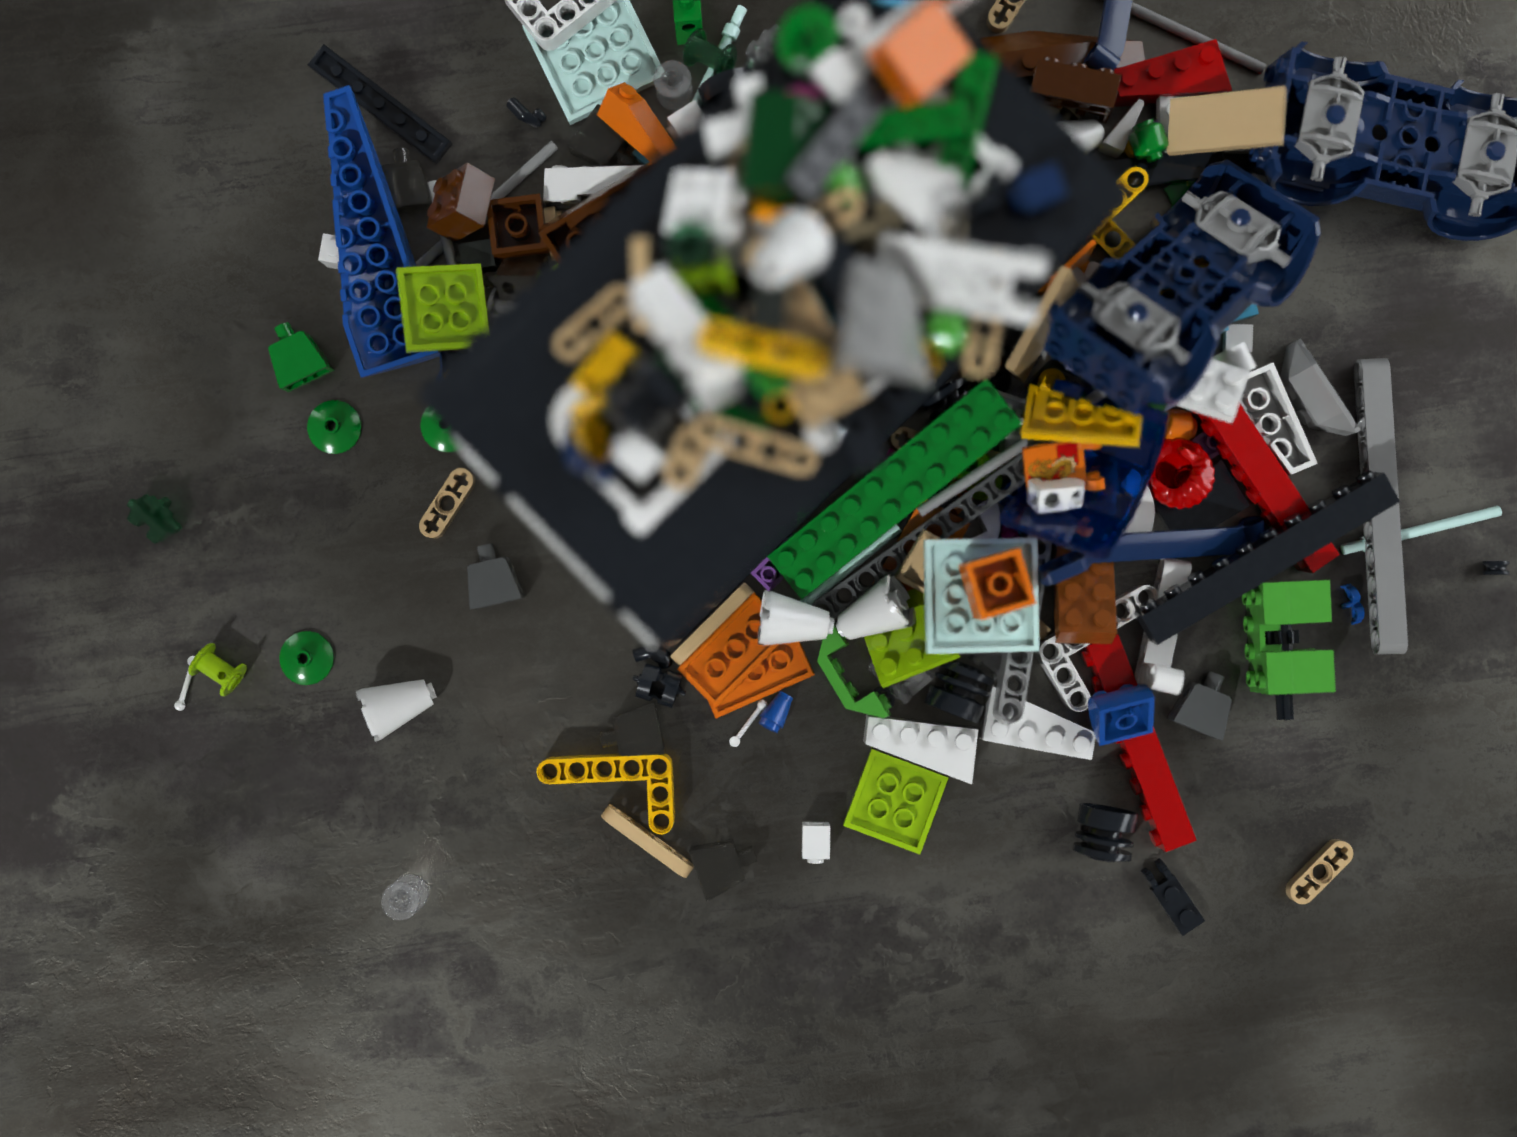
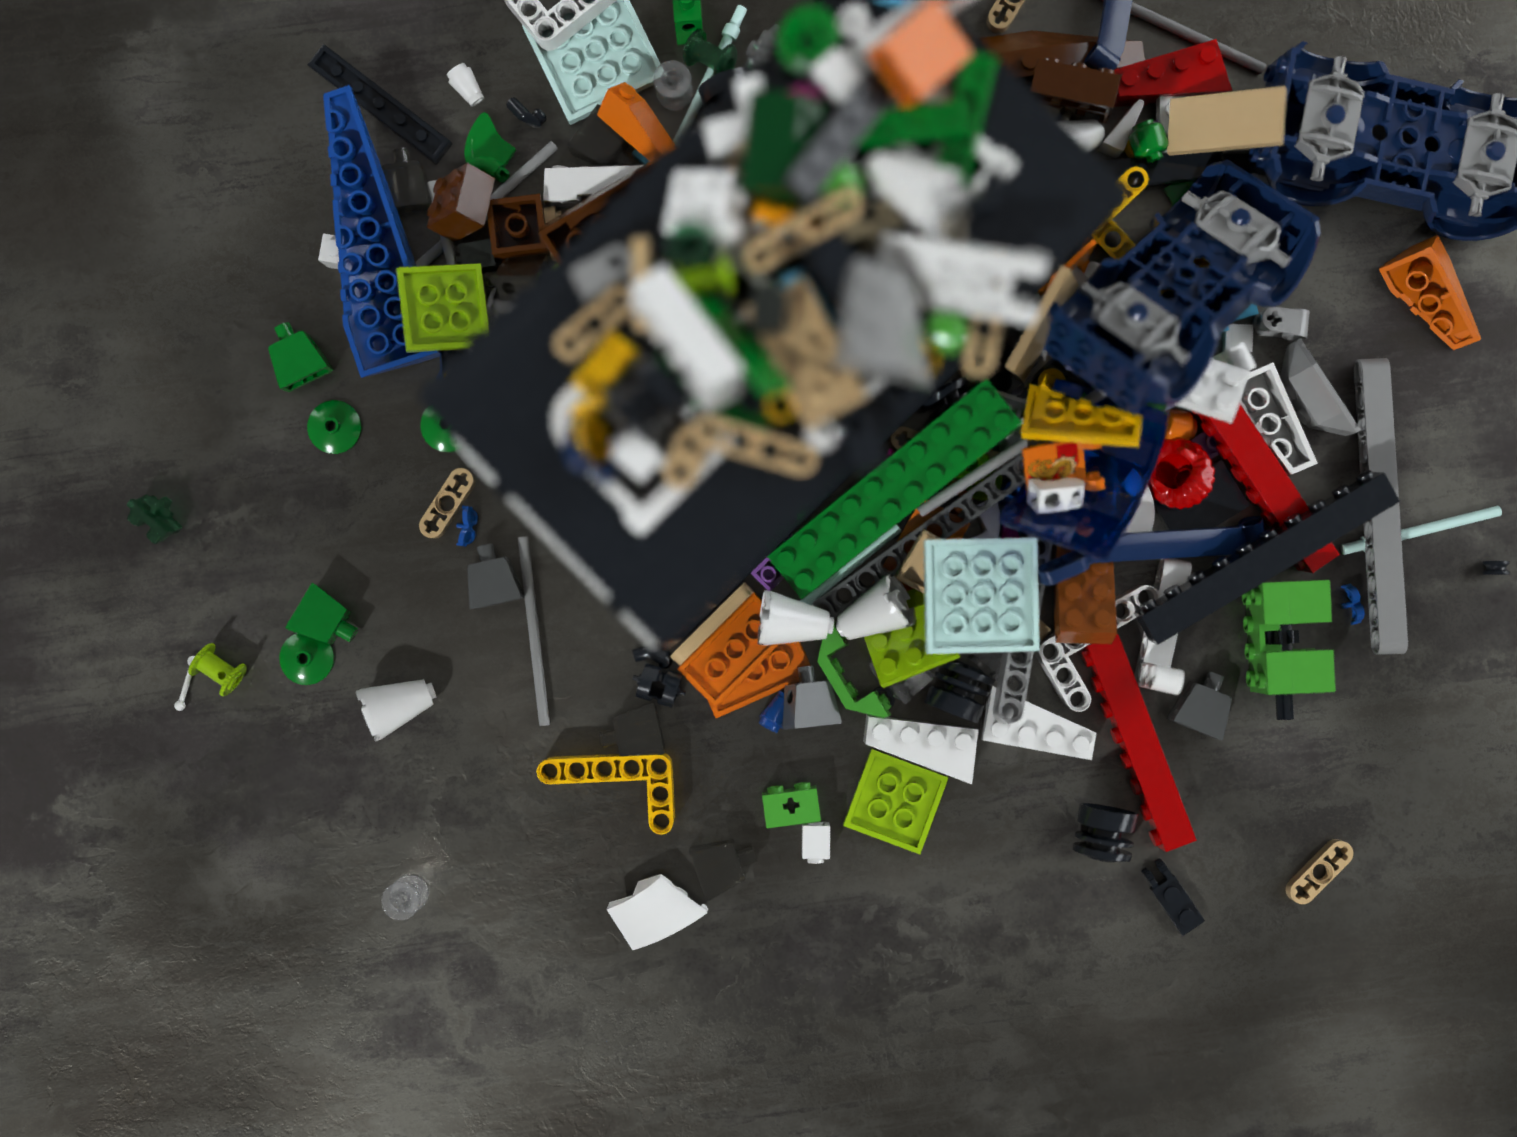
tan beam [601,804,695,878] -> none
white brick [666,100,703,143] -> none
yellow beam [697,320,830,379] -> none
white hinge [729,699,768,747] -> none
white cone [754,209,830,286] -> none
orange brick [958,548,1036,620] -> none
dark blue brick [1010,163,1067,215] -> none
blue brick [1088,684,1155,746] -> none
none -> green torso [285,583,358,645]
none -> white cone [447,63,484,107]
none -> blue piece [456,506,478,547]
none -> green arm [464,112,516,183]
none -> light grey piece [518,536,550,726]
none -> light grey piece [570,246,632,303]
none -> white slope [607,874,708,950]
none -> bright green brick [762,782,821,829]
none -> torso [783,666,842,730]
none -> light grey piece [1252,307,1310,341]
none -> orange wedge [1379,235,1481,350]

